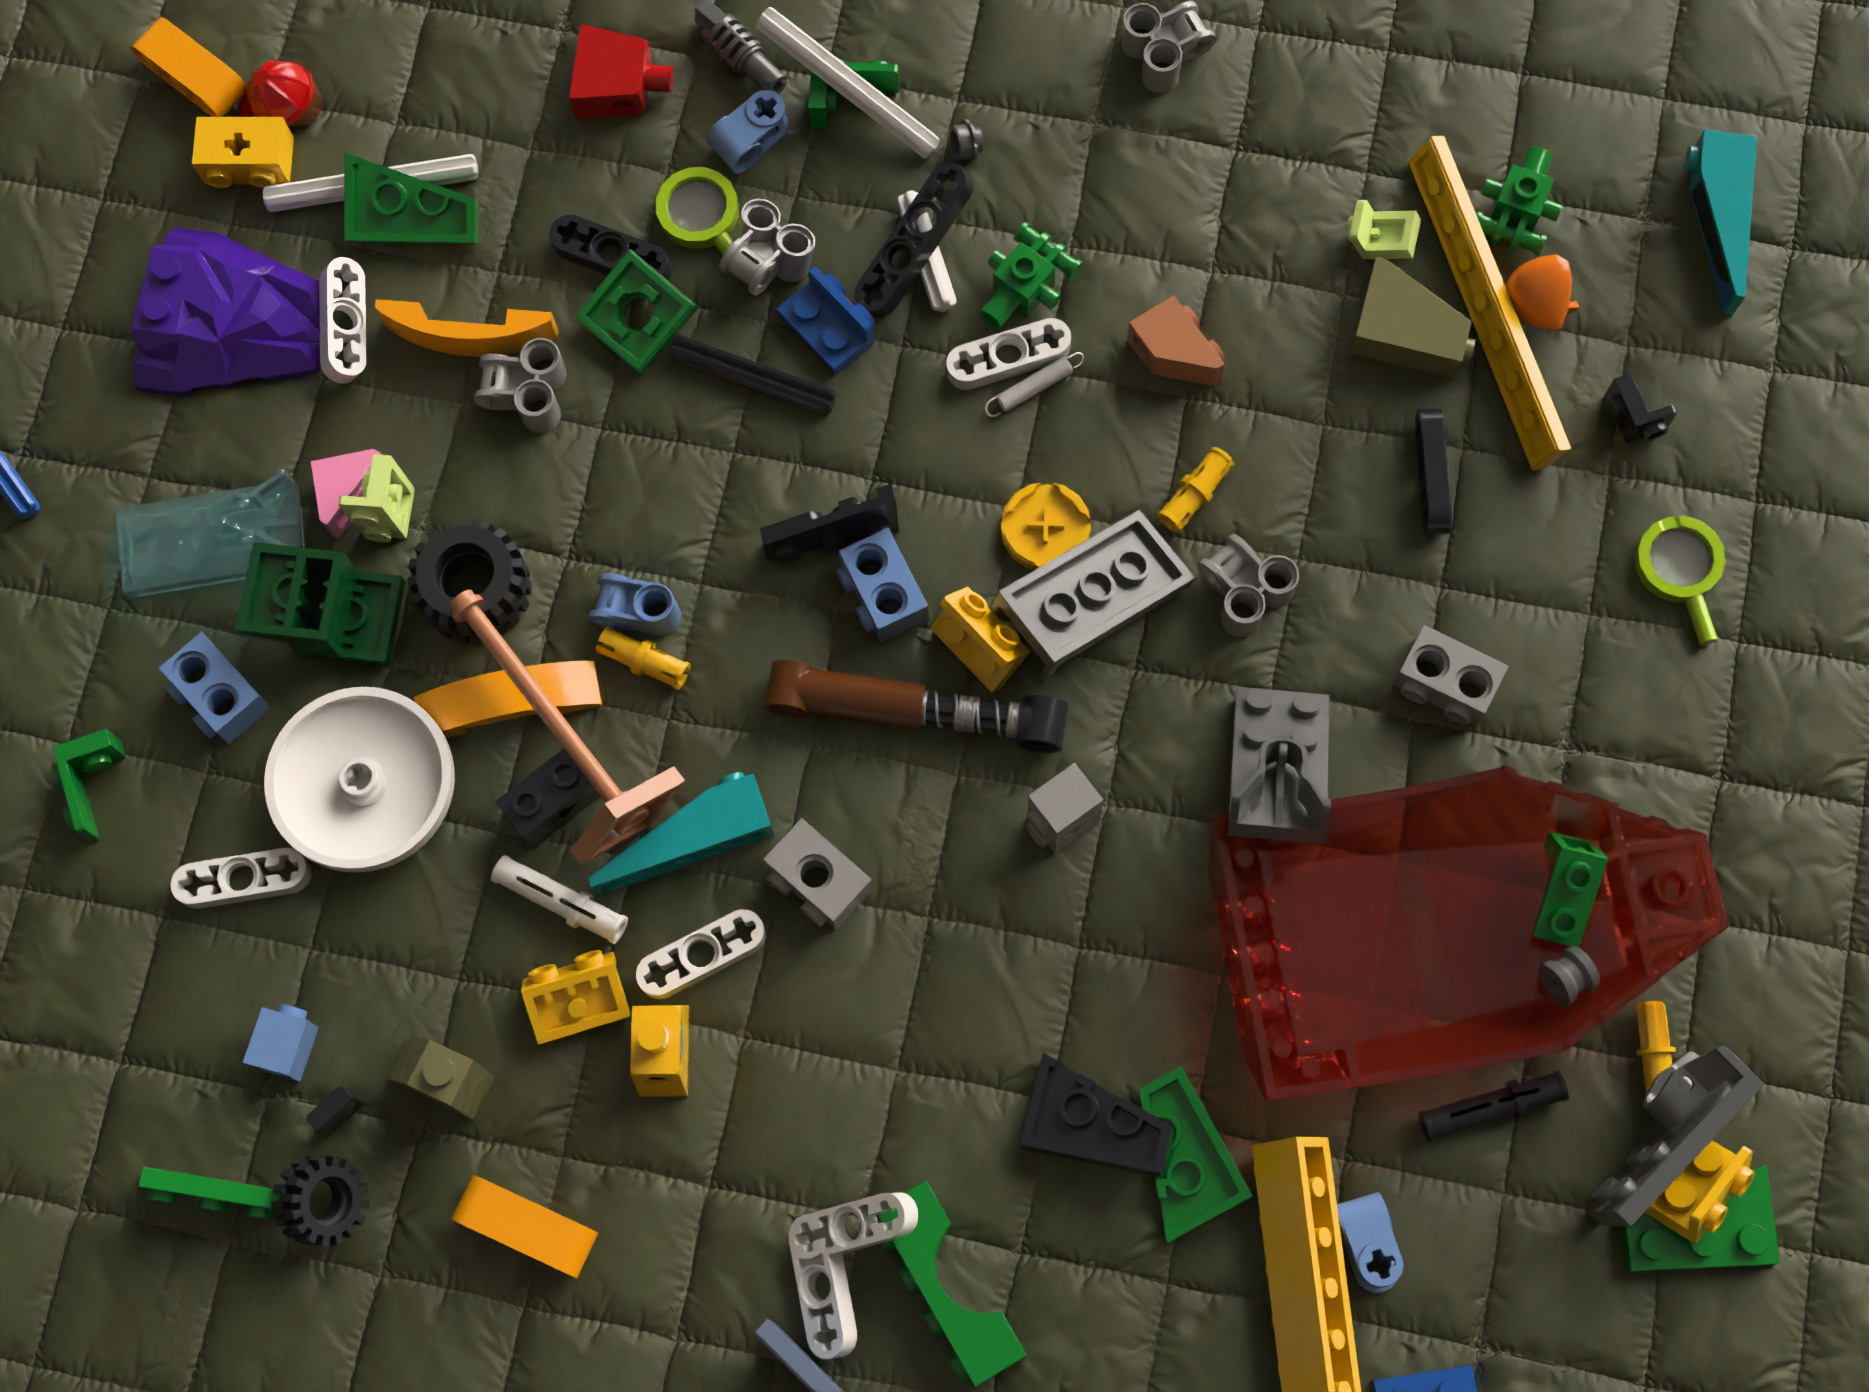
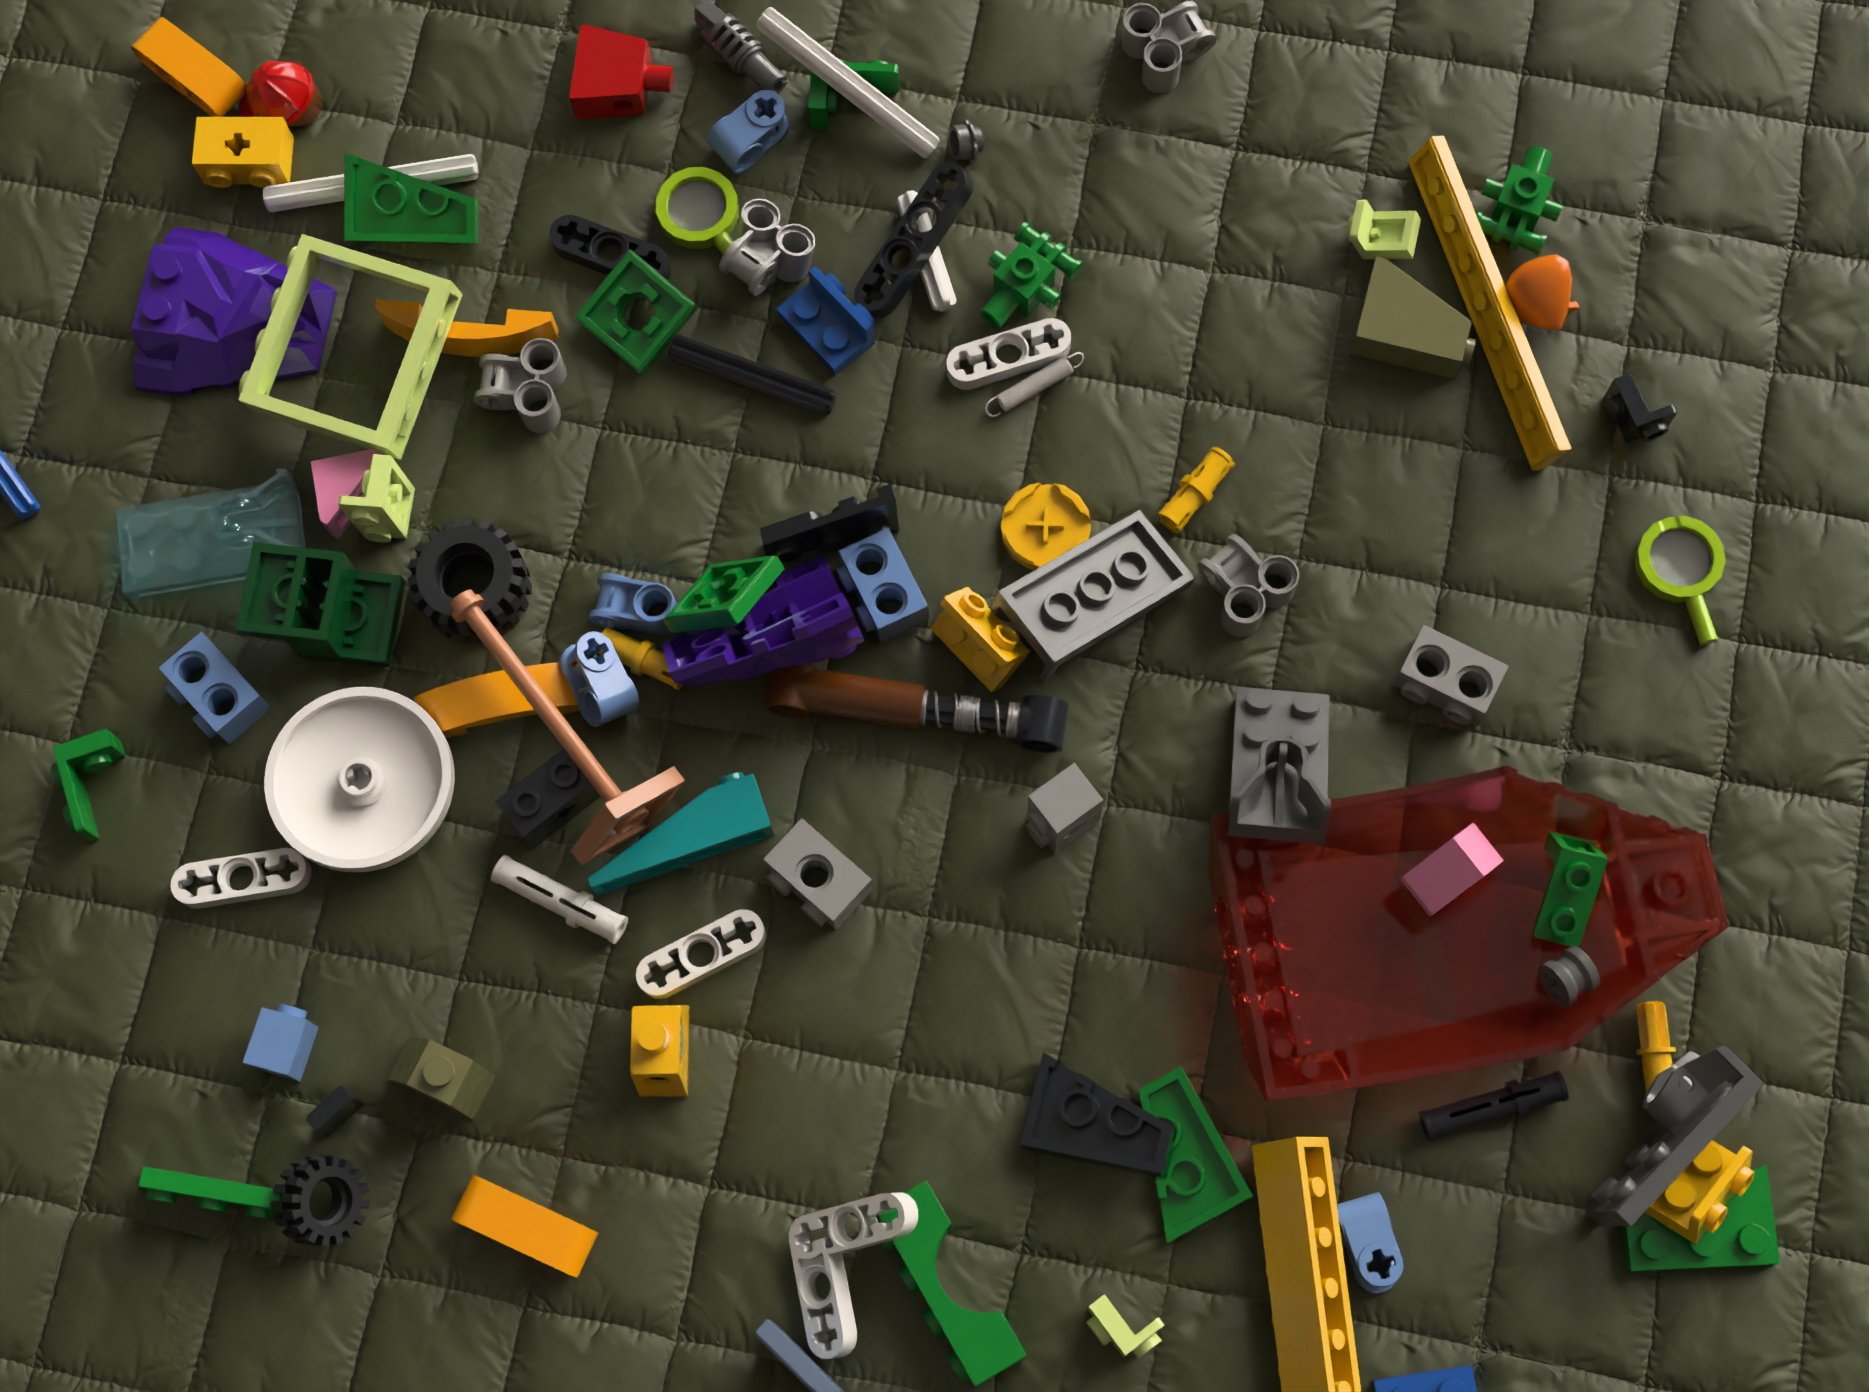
white beam [319,257,366,384] -> none
yellow bracket [521,950,630,1045] -> none
nougat slope [1127,295,1225,386] -> none
black beam [1415,408,1452,535] -> none
teal slope [1684,129,1757,316] -> none
none -> yellowish green window [238,234,463,460]
none -> medium blue piece [559,631,639,727]
none -> dark purple wedge [662,554,865,686]
none -> green piece [663,556,785,633]
none -> yellowish green bracket [1086,1294,1164,1359]
none -> bright pink slope [1400,823,1504,917]

